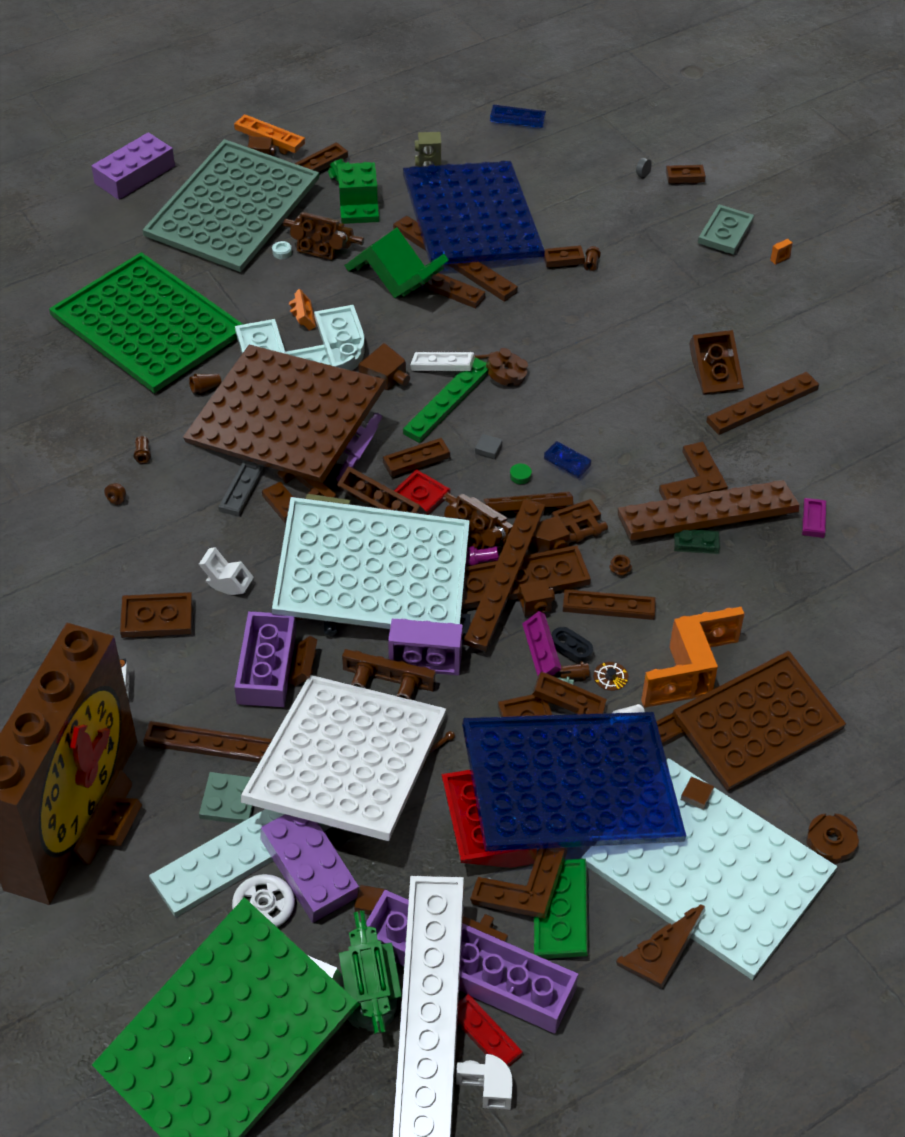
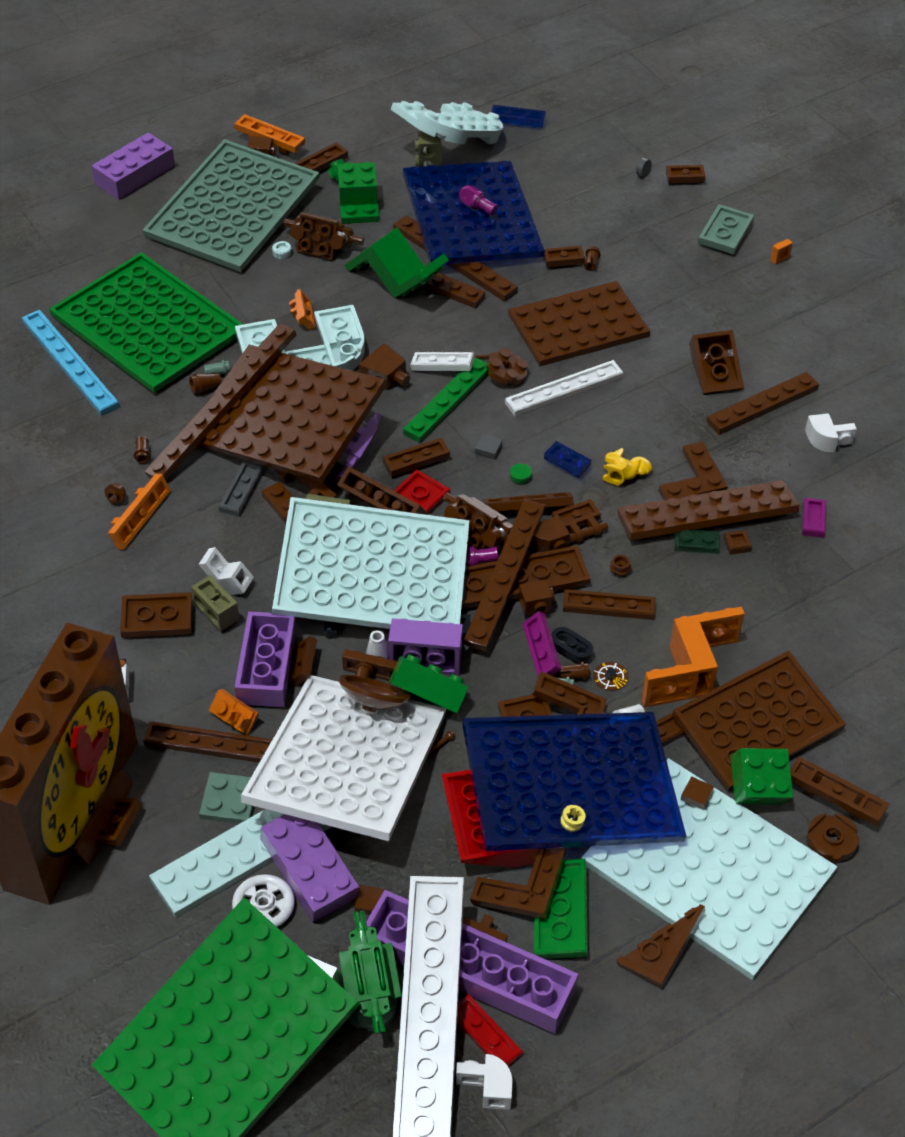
none -> medium azure tile [22,310,119,416]
none -> orange hinge [108,474,171,550]
none -> reddish brown plate [144,323,297,480]
none -> olive brick [191,575,240,631]
none -> sand green pin [204,360,230,376]
none -> orange plate [209,689,259,734]
none -> reddish brown dish [339,675,410,712]
none -> white cone [366,631,389,659]
none -> green brick [389,654,469,713]
none -> light aqua plate [391,101,503,144]
none -> magenta arm [459,185,498,216]
none -> white tile [505,360,624,416]
none -> reddish brown plate [508,281,650,367]
none -> light yellow bush [560,805,586,831]
none -> yellow animal [602,448,652,486]
none -> reddish brown tile [724,530,752,555]
none -> green brick [731,748,793,805]
none -> reddish brown hinge [790,757,889,826]
none -> white brick [805,413,857,452]

